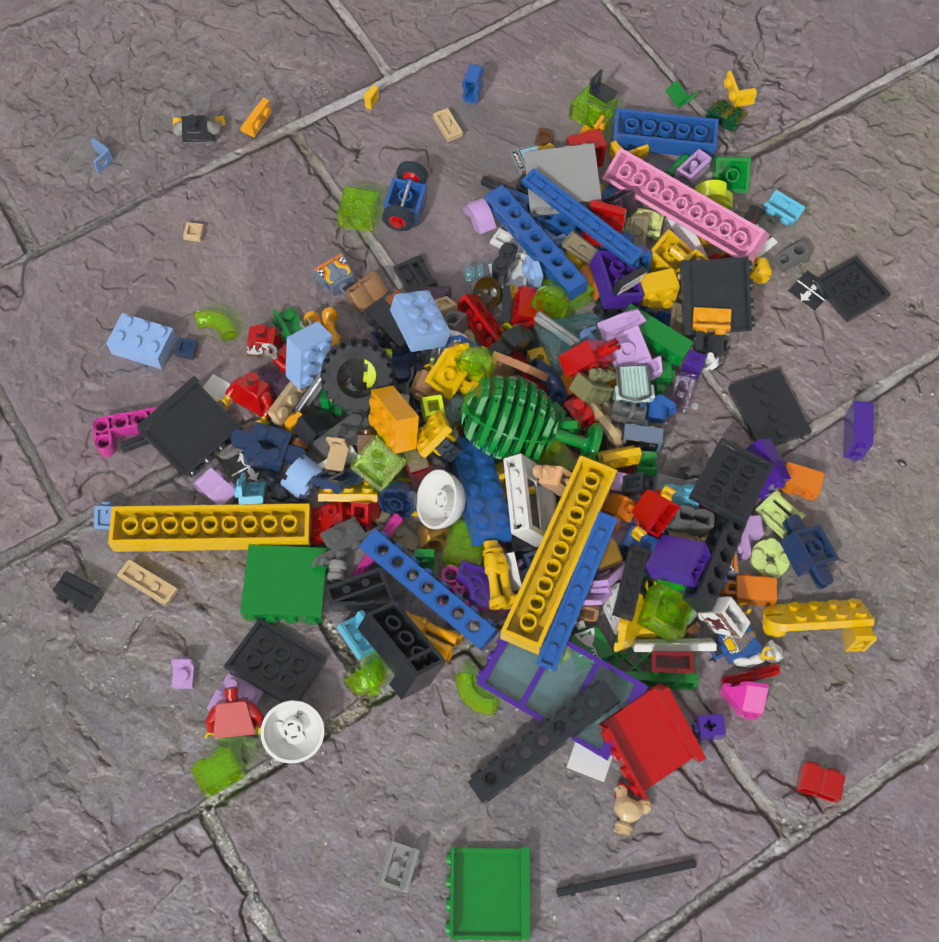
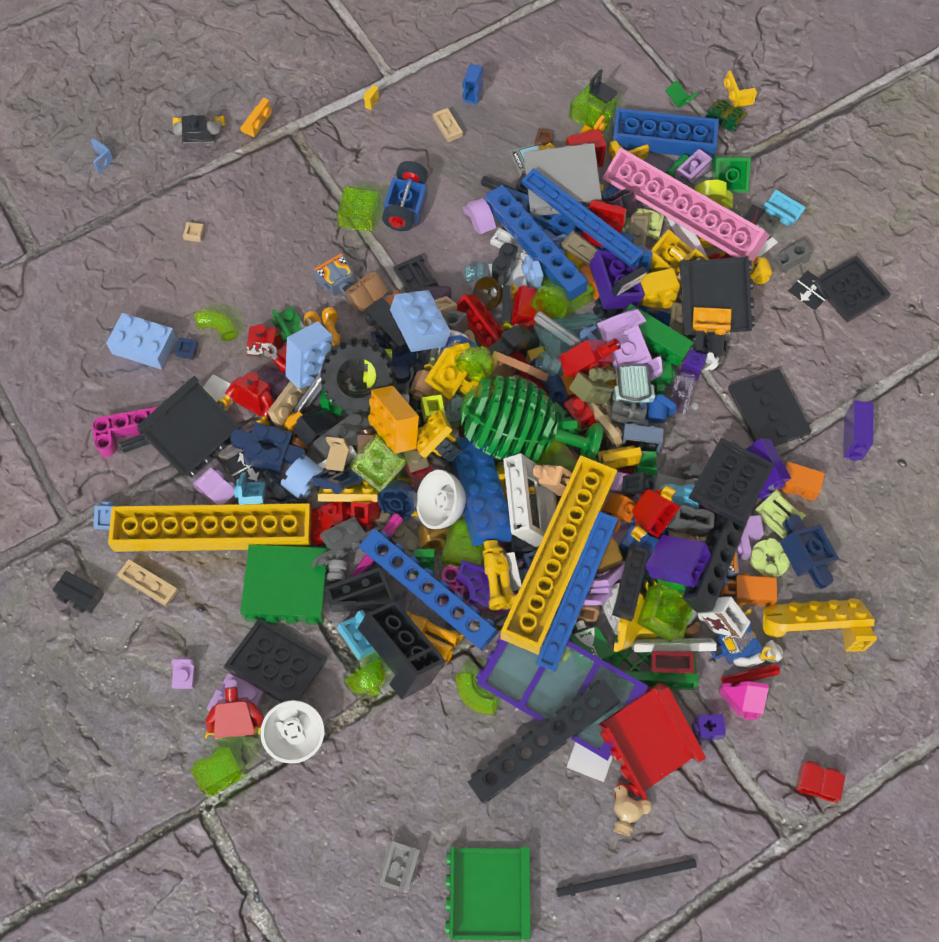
none -> clear light blue wheel [535,352,561,376]

